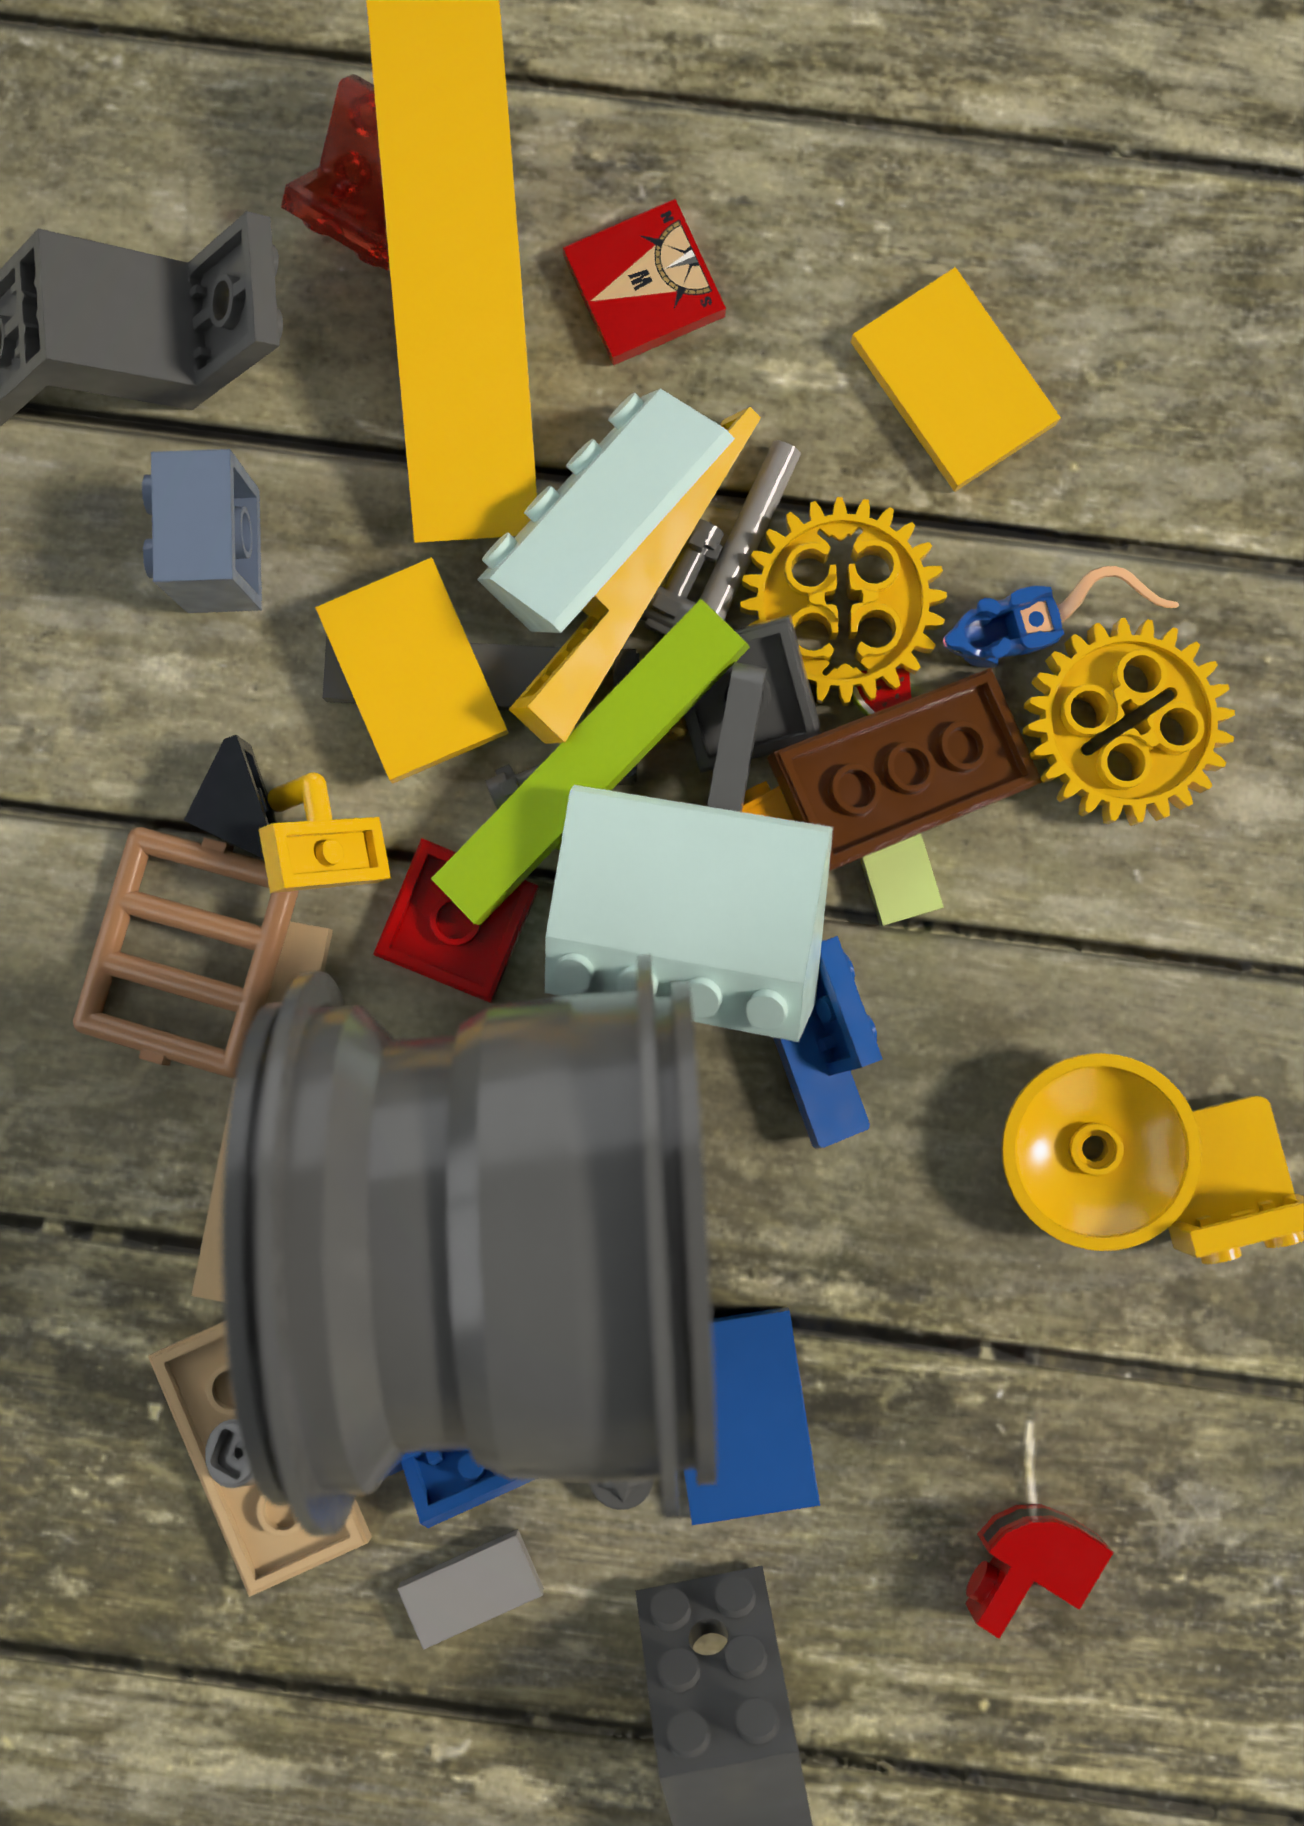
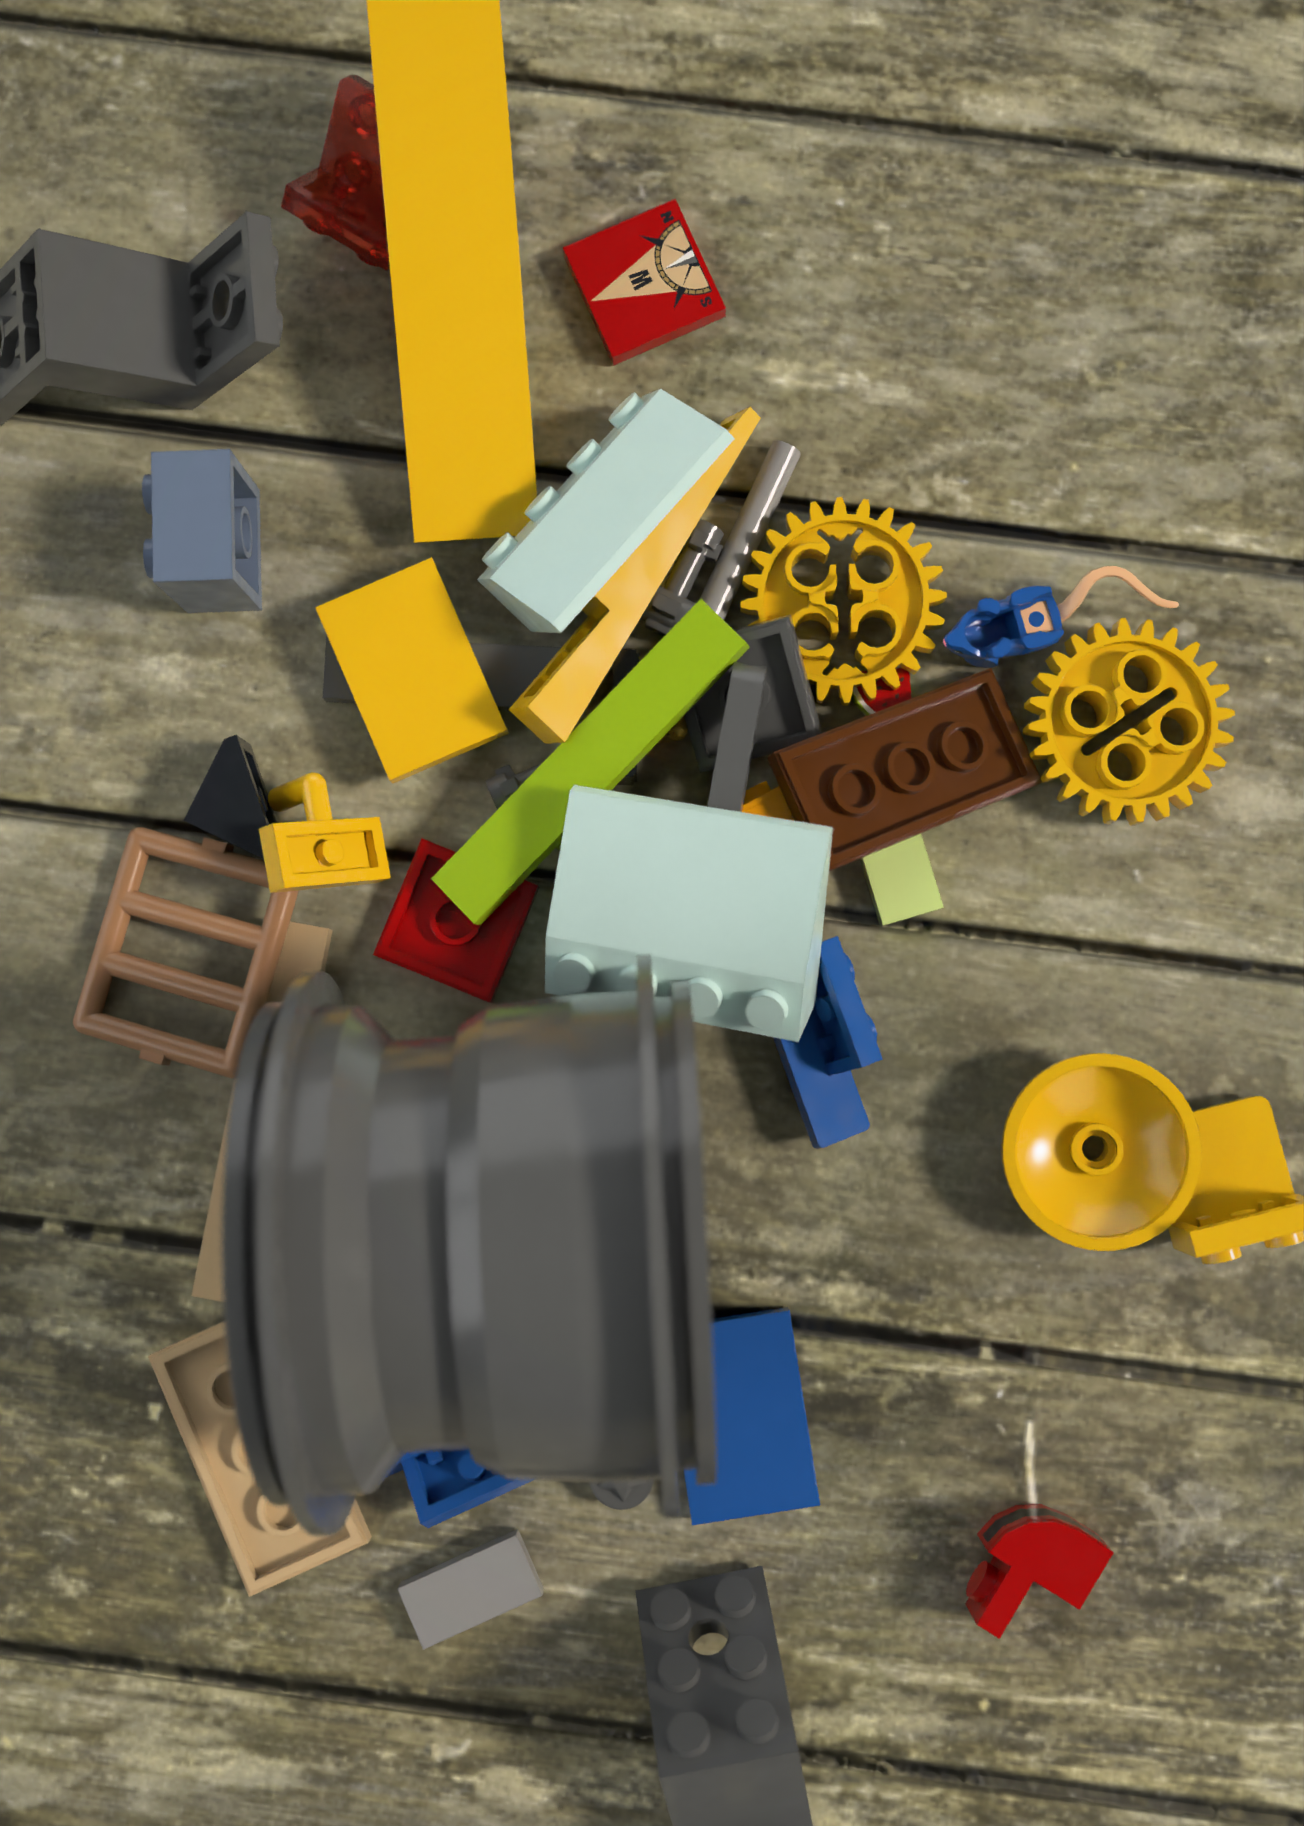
dark grey tile [205,1419,256,1488] -> none
yellow tile [851,267,1061,492] -> none

